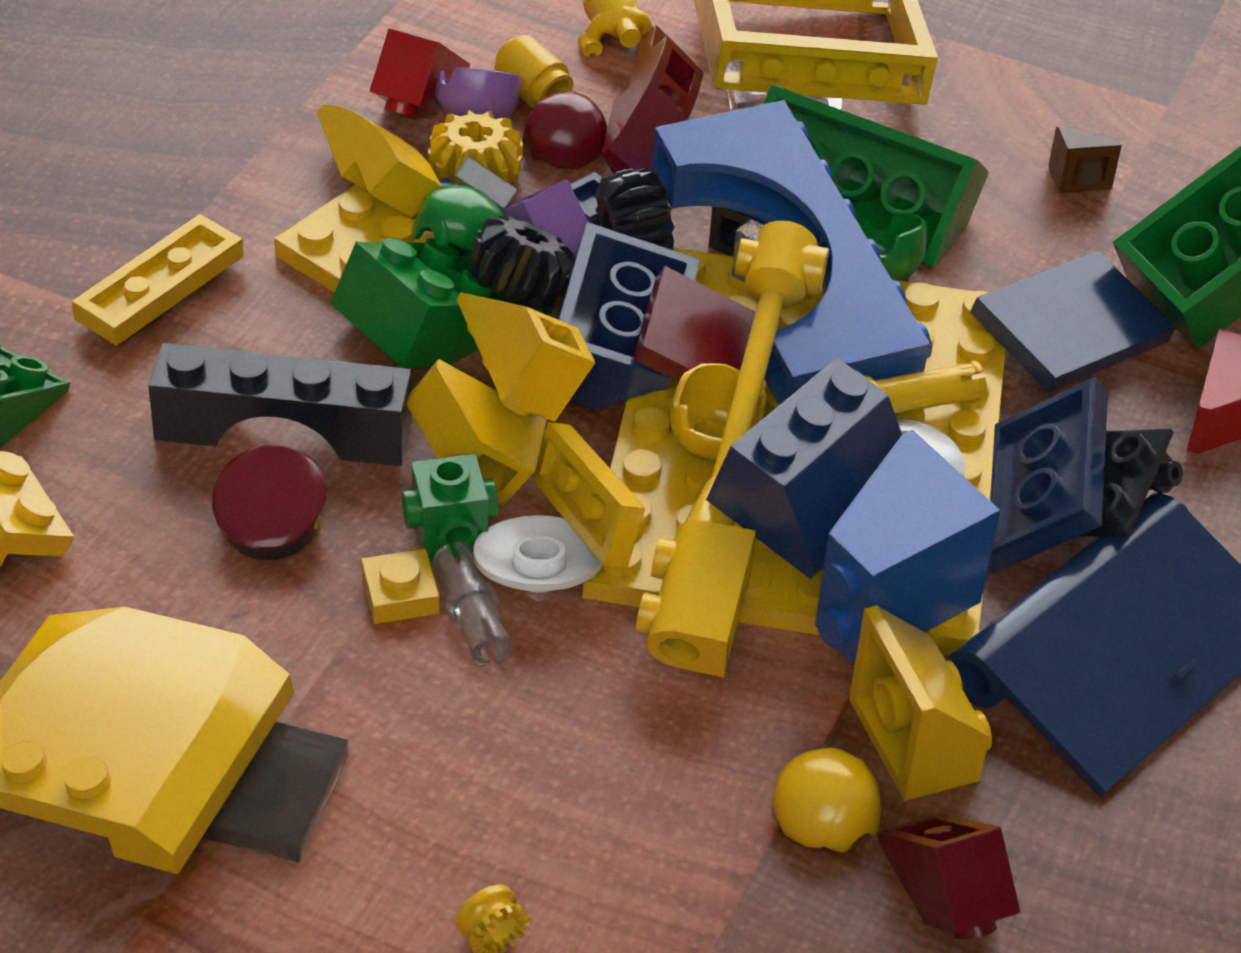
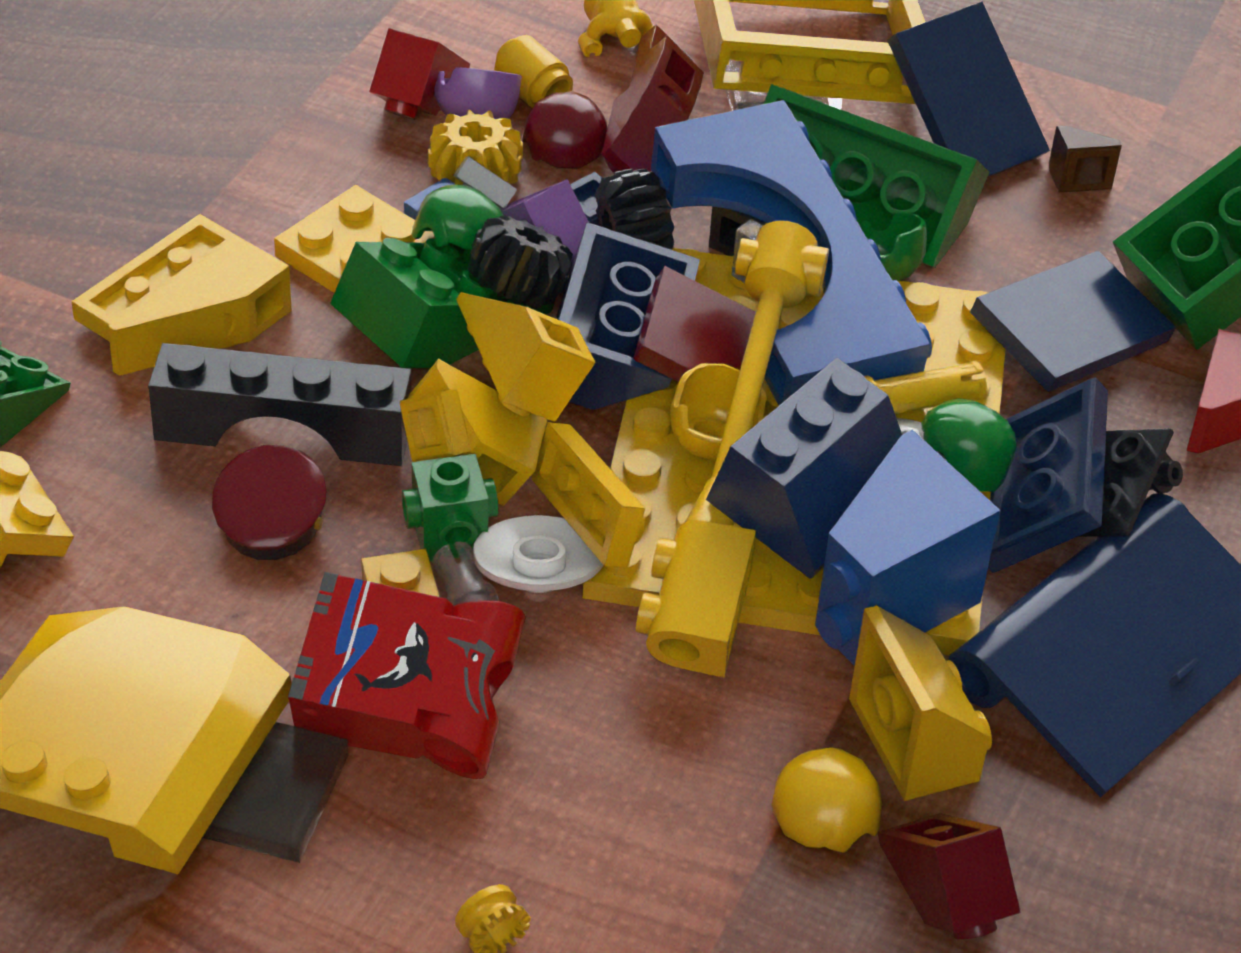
yellow slope [316,104,442,218] -> none
none -> yellow slope [108,235,292,376]
none -> red piece [288,572,526,780]
none -> yellow tile [399,389,471,462]
none -> dark blue tile [887,1,1050,178]
none -> green hair [921,398,1017,492]

